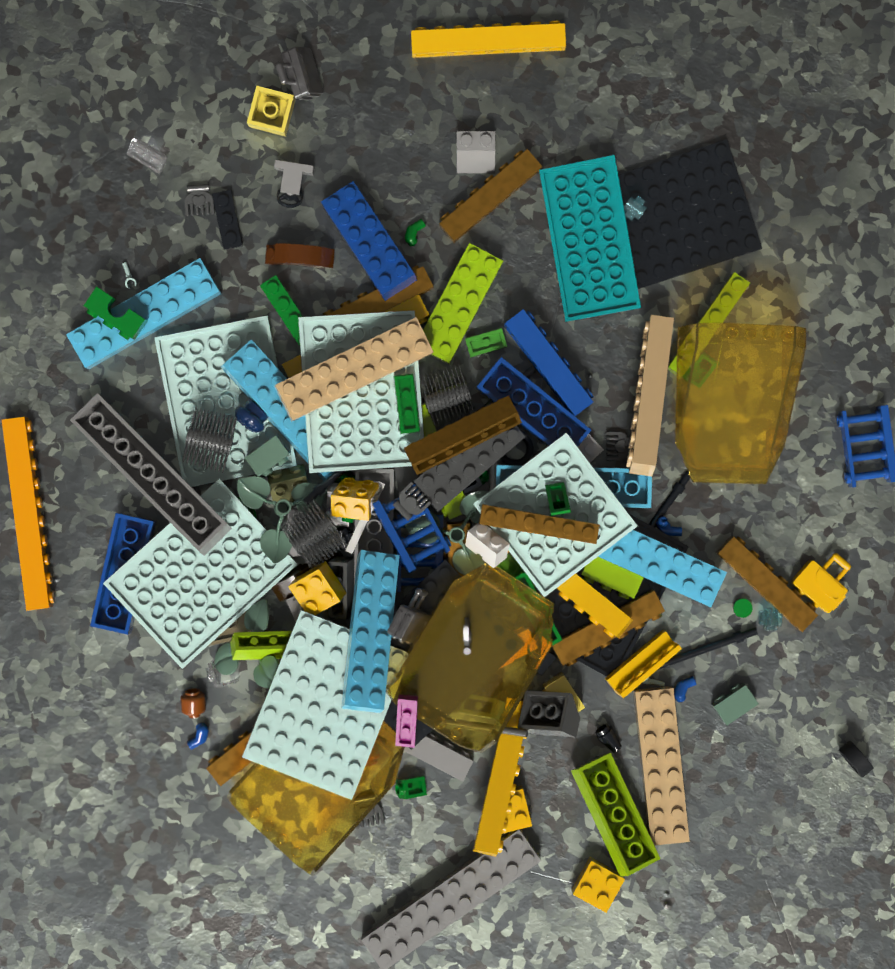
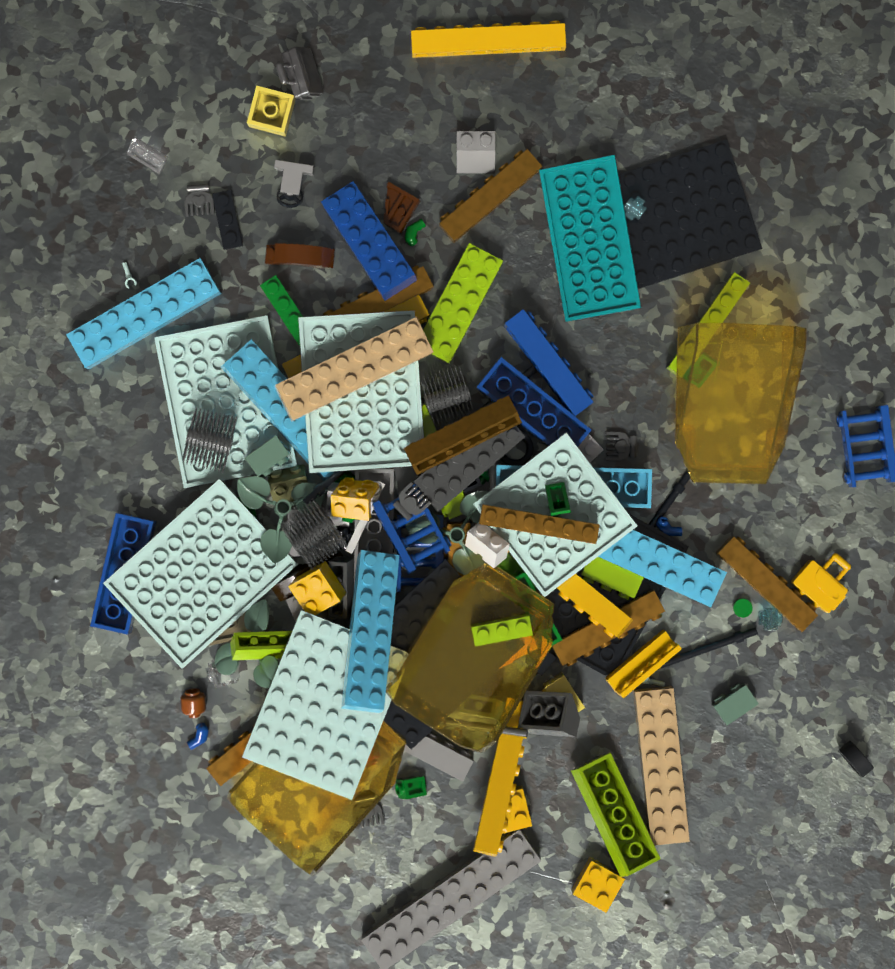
light orange brick [2,417,55,611] -> none
light grey brick [70,393,232,556] -> none
green arch [84,286,148,340] -> none
dark blue piece [235,399,268,433] -> none
flat silver piece [387,588,431,644] -> none
green tile [393,374,420,434] -> none
plate [395,694,418,748] -> none
piece [463,617,472,655] -> none
bright green plate [465,328,507,358] -> none
black cone [595,723,622,753] -> none
tan brick [626,315,674,477] -> none
blue arm [674,676,697,702] -> none
none -> reddish brown wing [383,182,421,234]
none -> lime brick [471,614,533,646]

